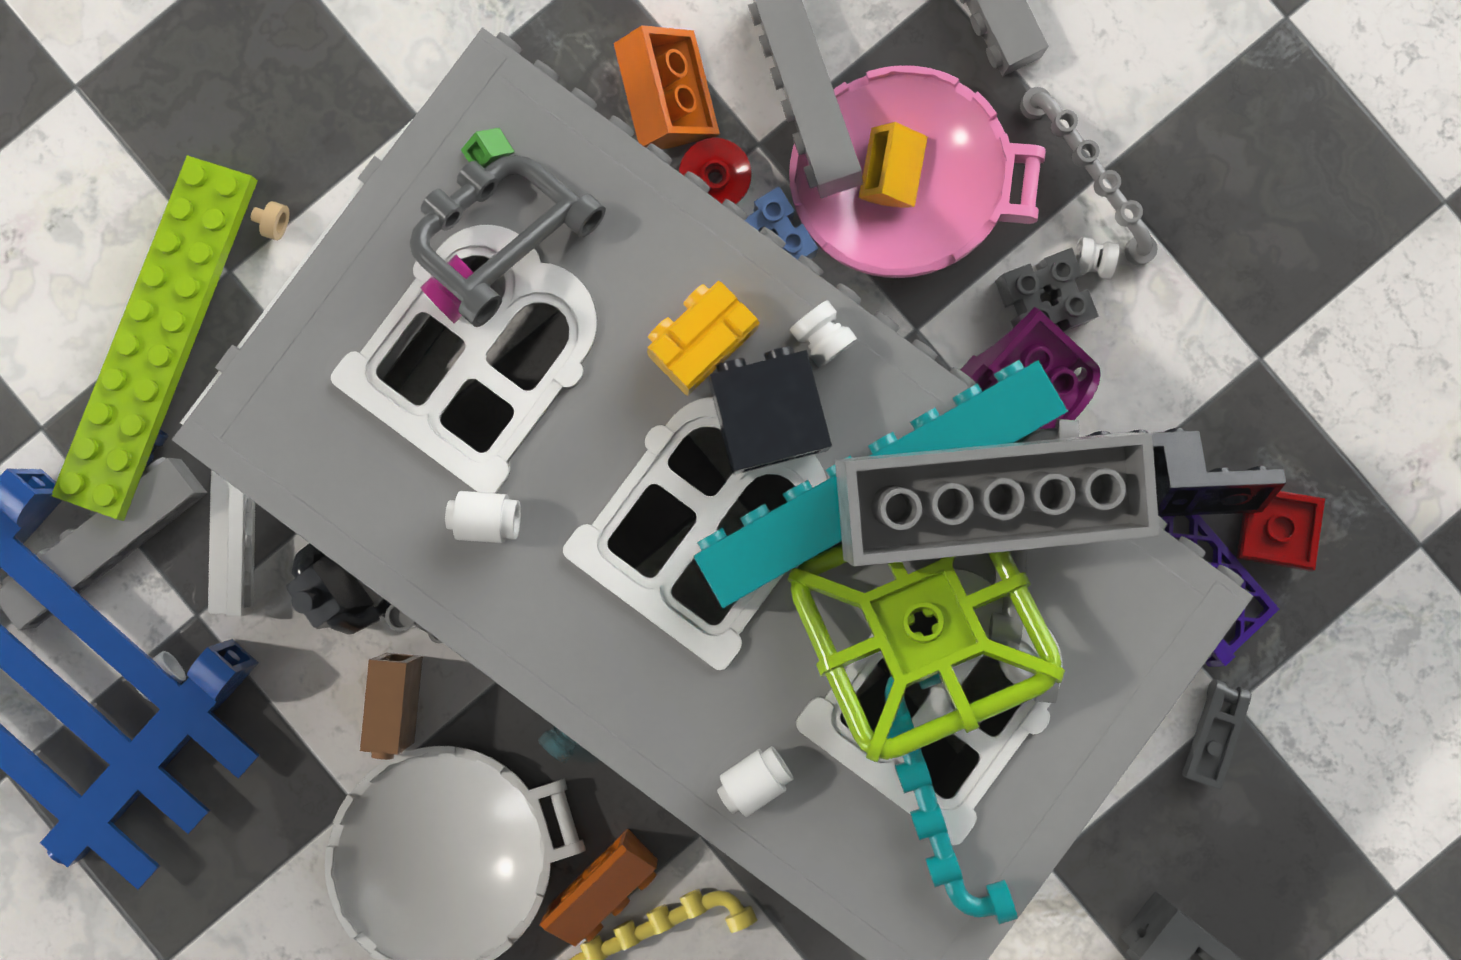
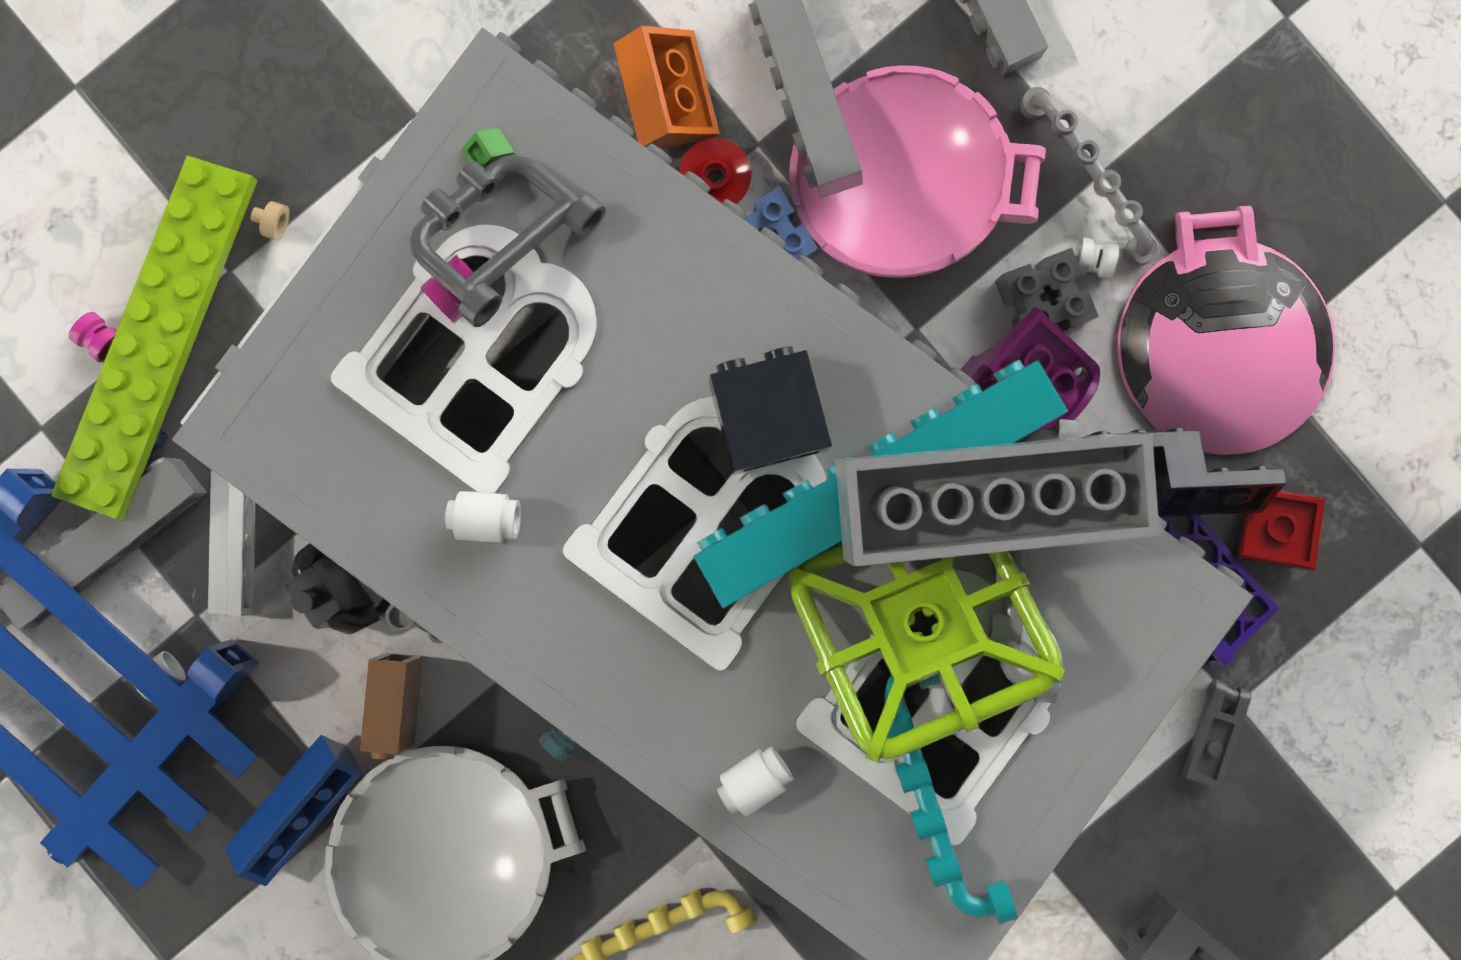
orange slope [539,829,658,947] -> none
yellow brick [647,280,760,396] -> none
white wheel [789,300,857,368] -> none
yellow brick [858,122,928,208] -> none
none -> dark pink wheel [68,312,117,363]
none -> blue brick [225,735,363,886]
none -> bright pink dish [1116,205,1335,455]

